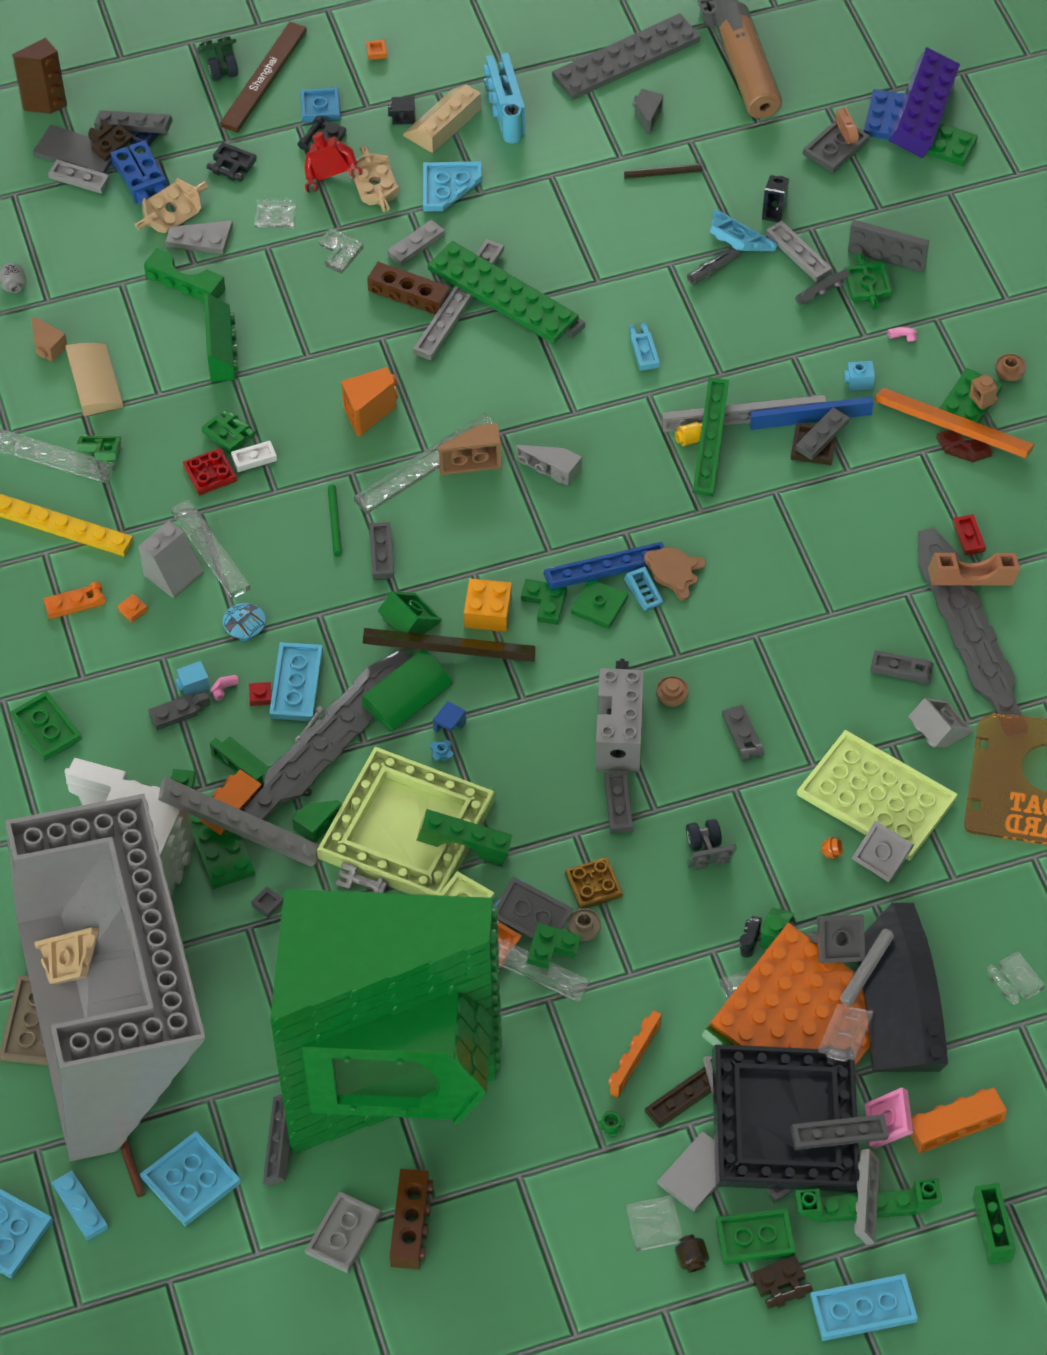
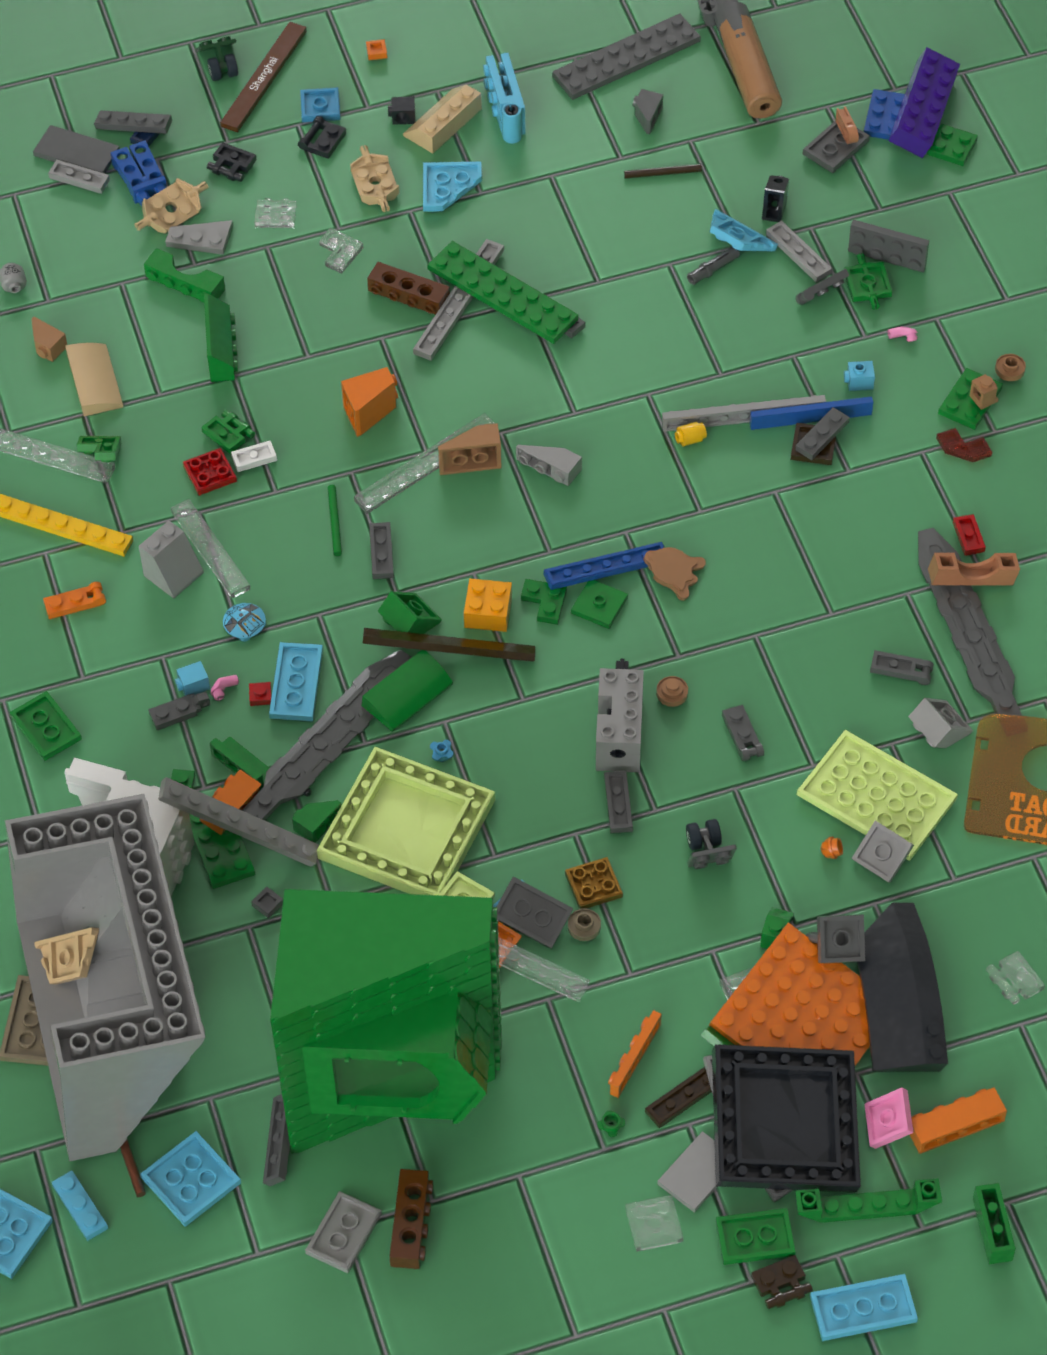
reddish brown slope [12,38,67,114] -> none
dark brown plate [88,120,133,162] -> none
orange plate [117,594,148,623] -> none
light grey hinge [295,706,325,743] -> none
red torso [304,132,363,193] -> none
light grey hinge [336,862,388,893] -> none
light grey plate [387,219,445,266] -> none
green arch [416,809,512,867] -> none
blue panel [433,701,466,732] -> none
green plate [526,923,581,970] -> none
medium azure slope [624,566,664,611] -> none
medium azure hinge [628,323,660,371] -> none
dark brown head [675,1234,709,1273] -> none
green plate [692,377,729,496] -> none
black plate [740,916,762,958] -> none
dark grey plate [790,1114,889,1150] -> none
clear piece [818,1004,873,1061] -> none
light grey axle [840,929,894,1006] -> none
light grey plate [854,1148,880,1245] -> none
orange tile [875,388,1034,458] -> none

